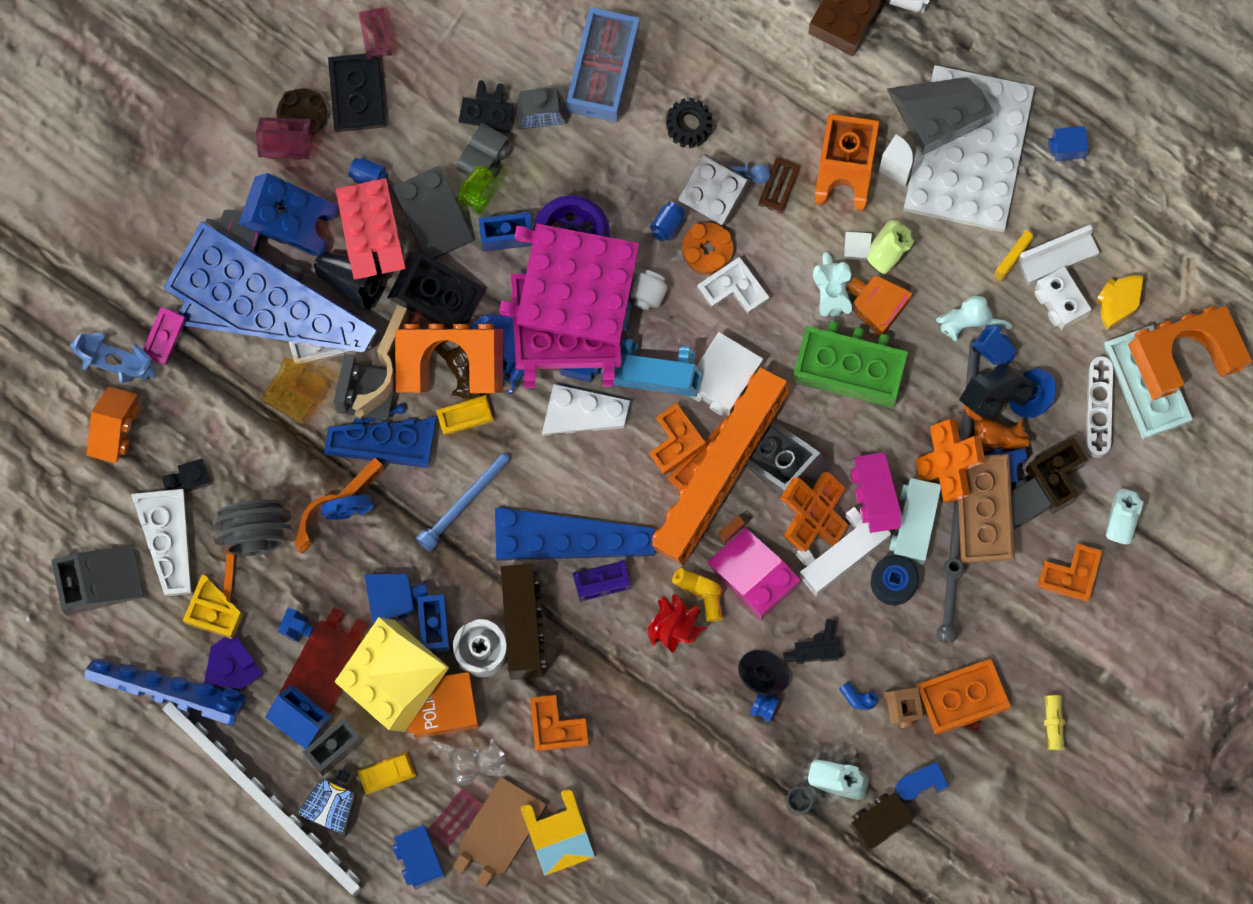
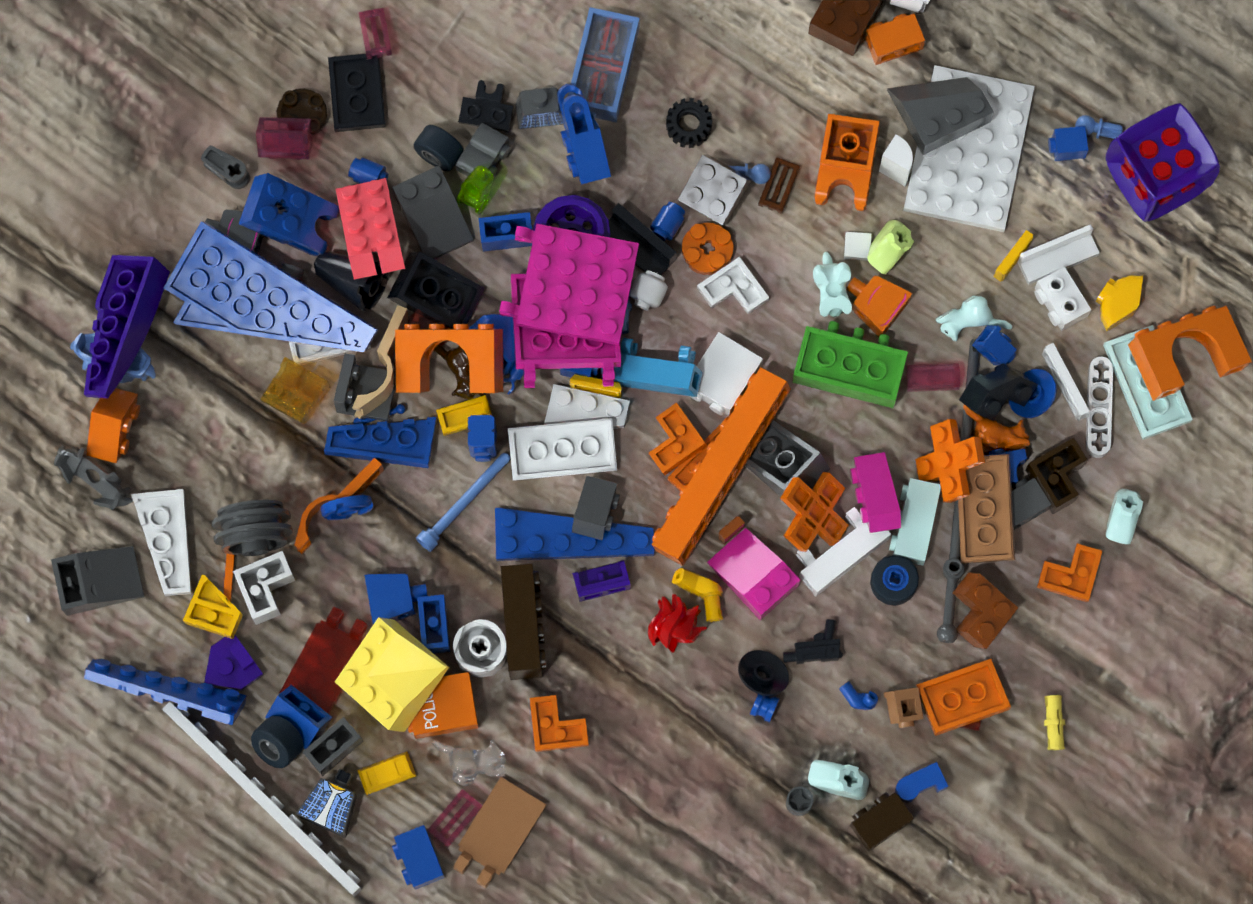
dark pink plate [143,307,187,365] -> none
black plate [161,458,211,492] -> none
blue tile [278,608,314,643] -> none
yellow flag [520,789,595,876] -> none
none -> dark grey piece [54,445,133,510]
none -> dark purple wedge [84,255,170,398]
none -> dark grey piece [201,145,250,189]
none -> white brick [233,551,295,625]
none -> black wheel [251,716,304,768]
none -> black wheel [413,125,464,172]
none -> blue brick [468,415,497,462]
none -> white plate [508,418,617,480]
none -> blue brick [557,84,611,185]
none -> yellow tile [570,374,622,398]
none -> dark grey brick [572,476,620,540]
none -> black panel [609,203,677,276]
none -> orange brick [865,13,925,65]
none -> clear pink brick [905,363,960,392]
none -> dark orange brick [953,573,1018,649]
none -> white tile [1042,343,1090,421]
none -> medium blue axle [1075,115,1123,139]
none -> dark purple piece [1105,103,1220,222]

